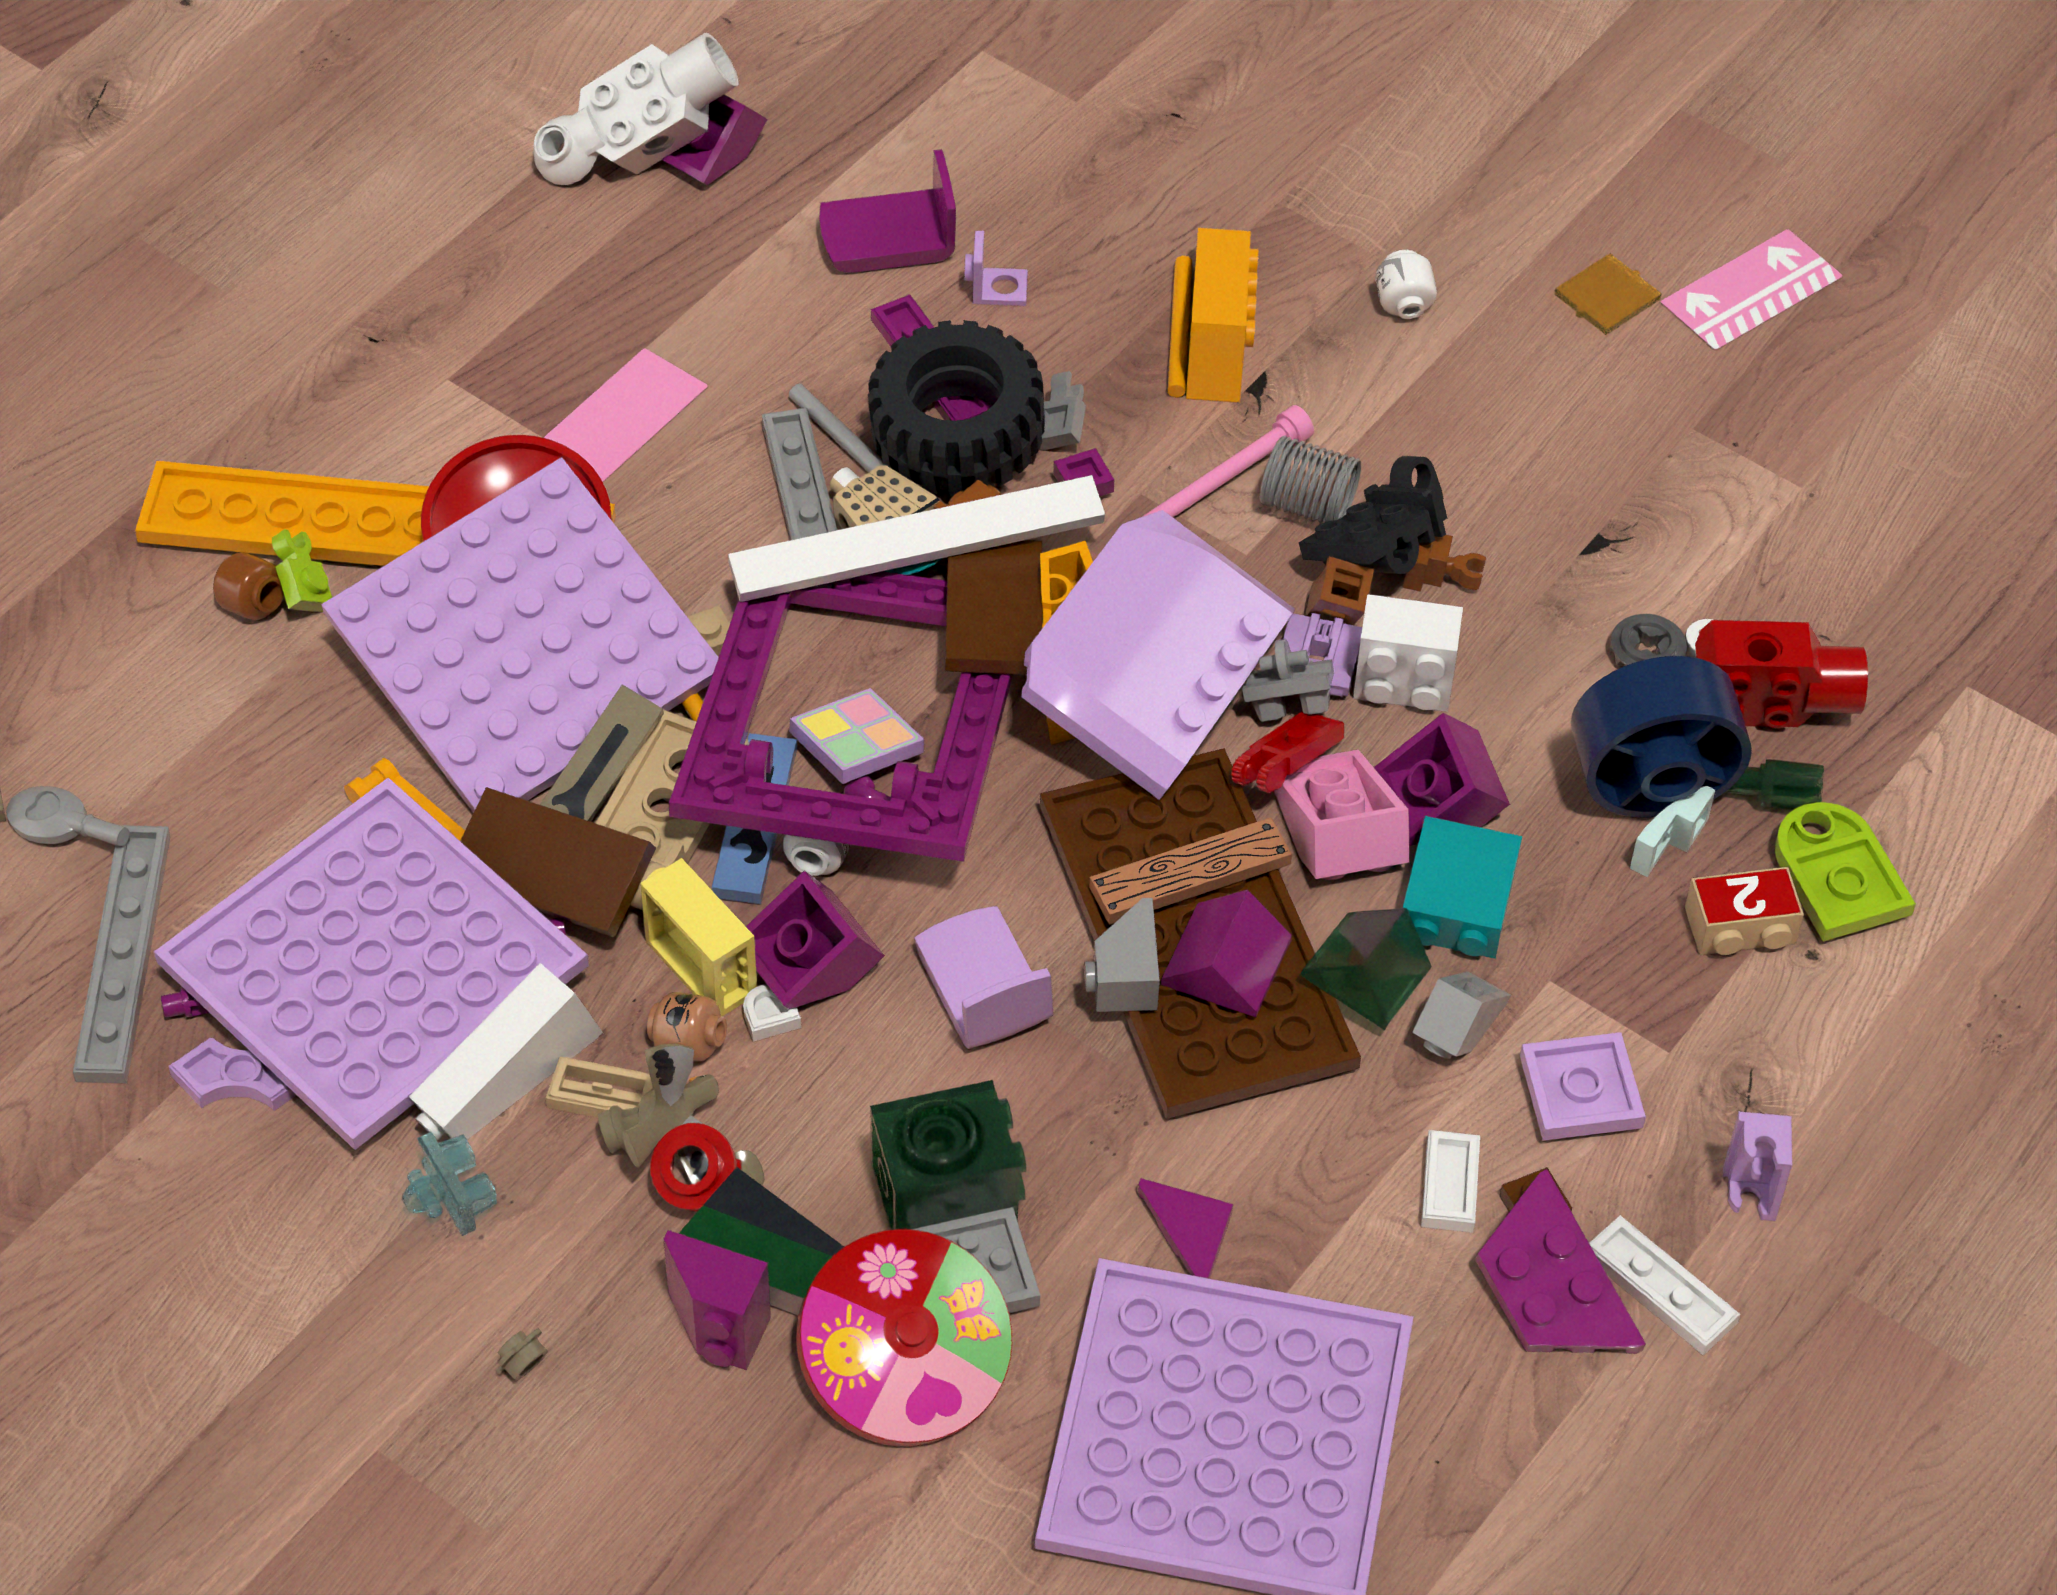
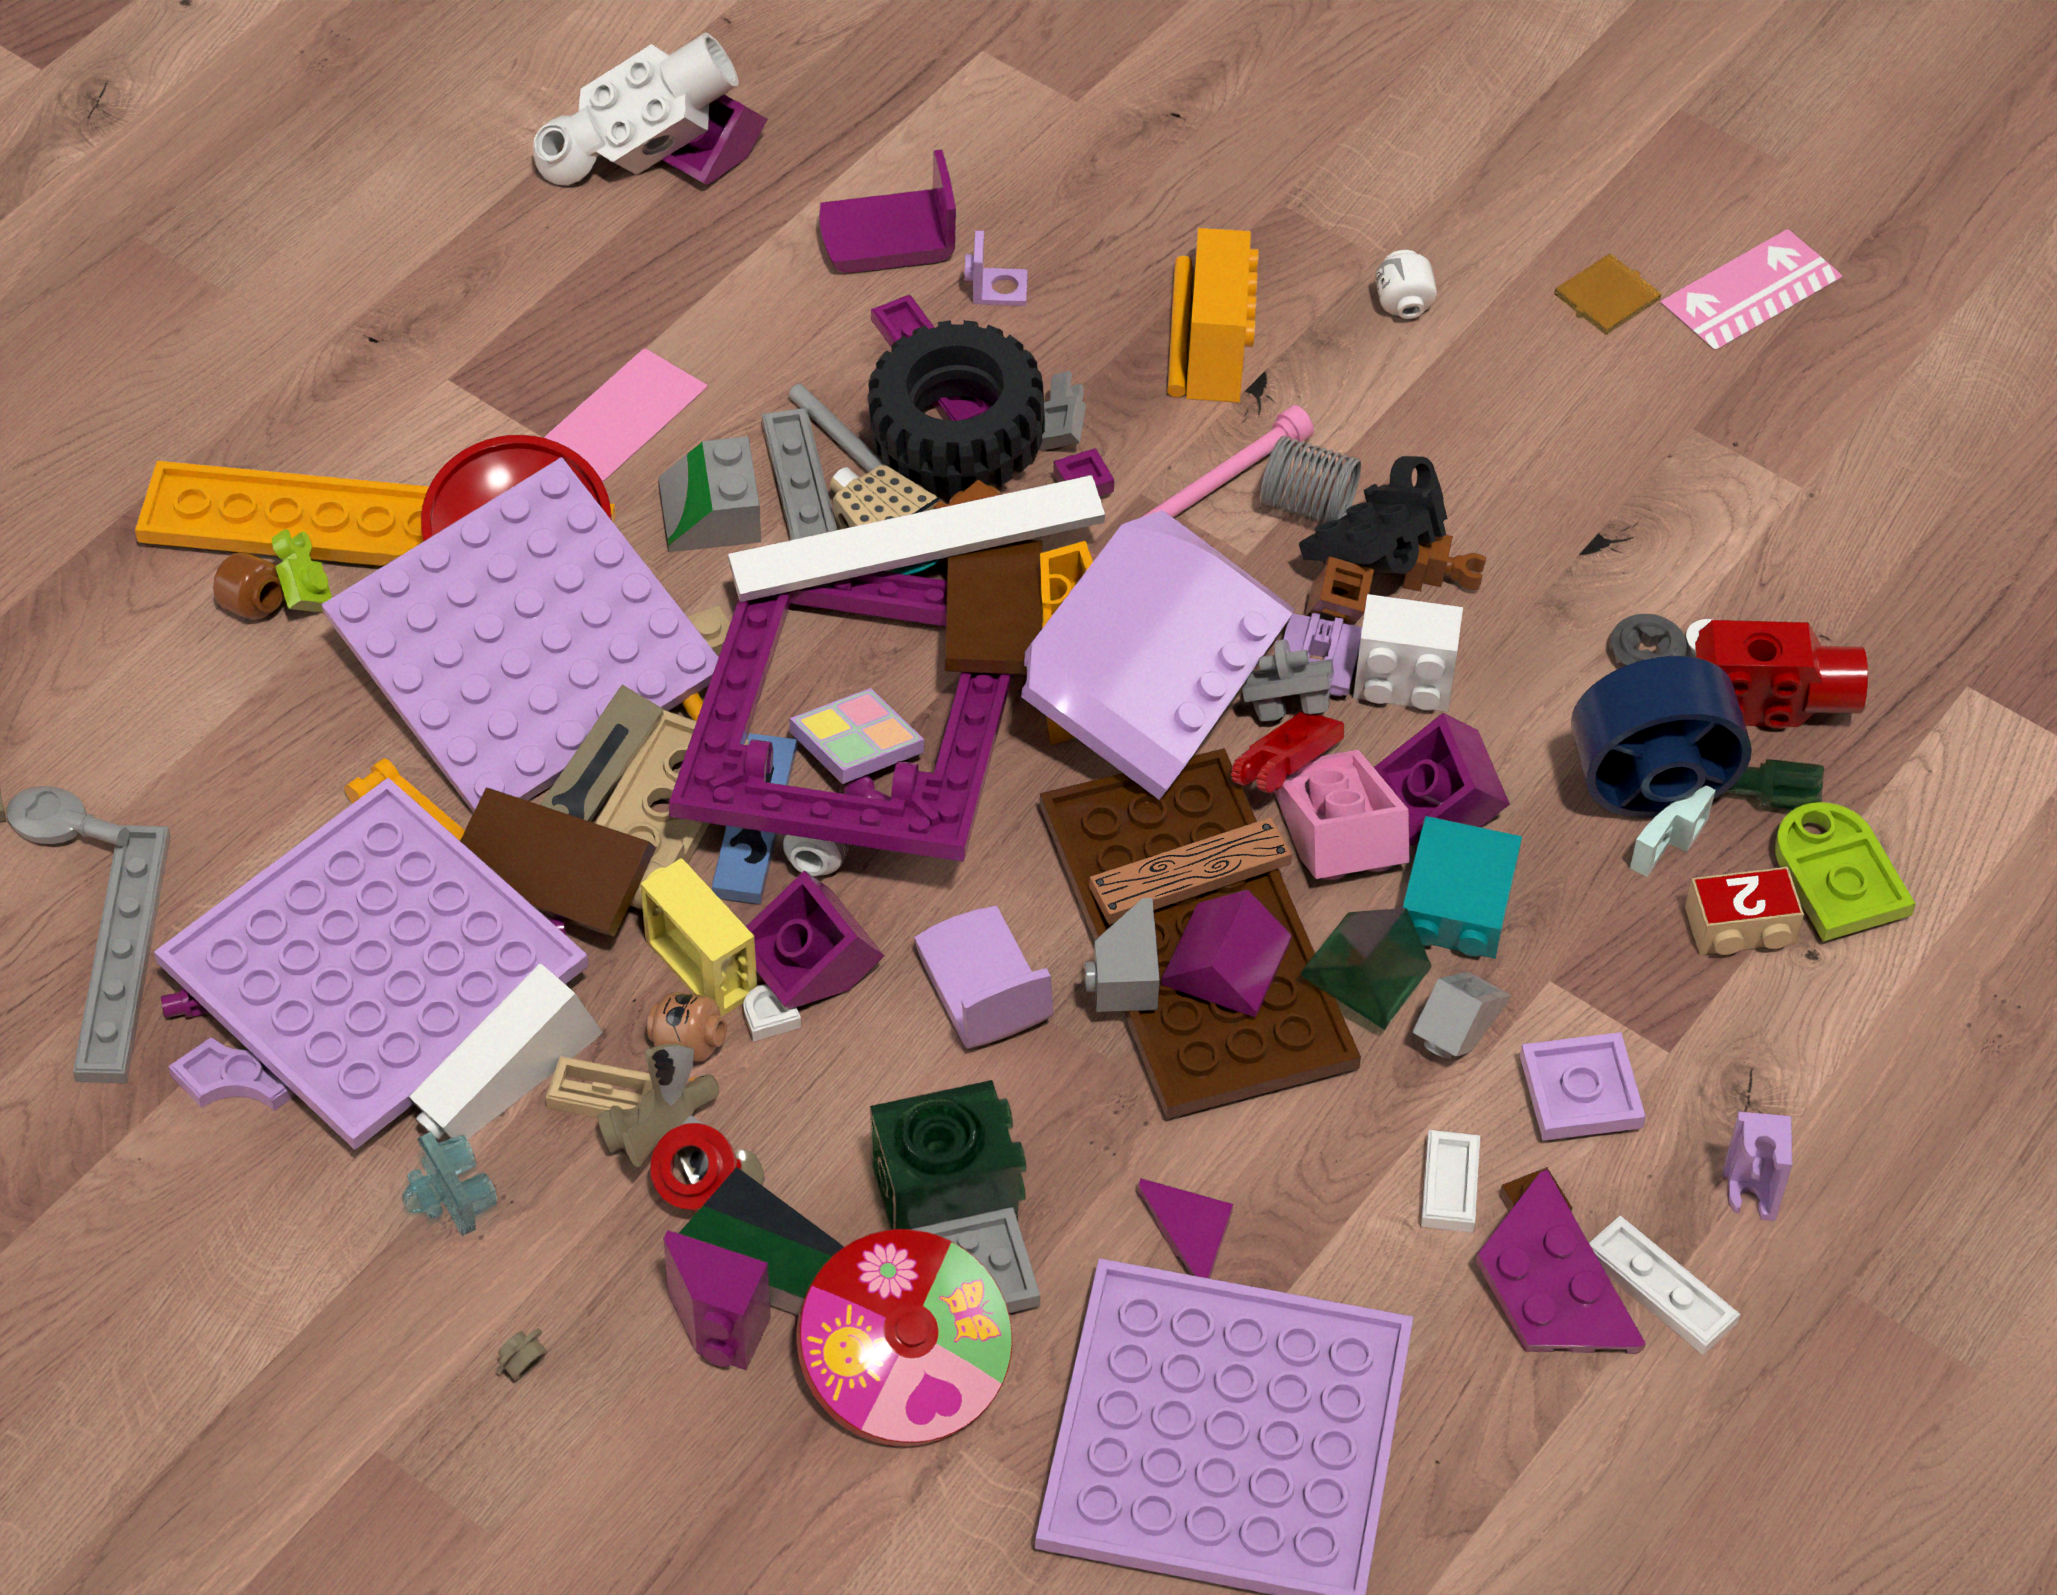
none -> light grey slope [658,436,761,552]

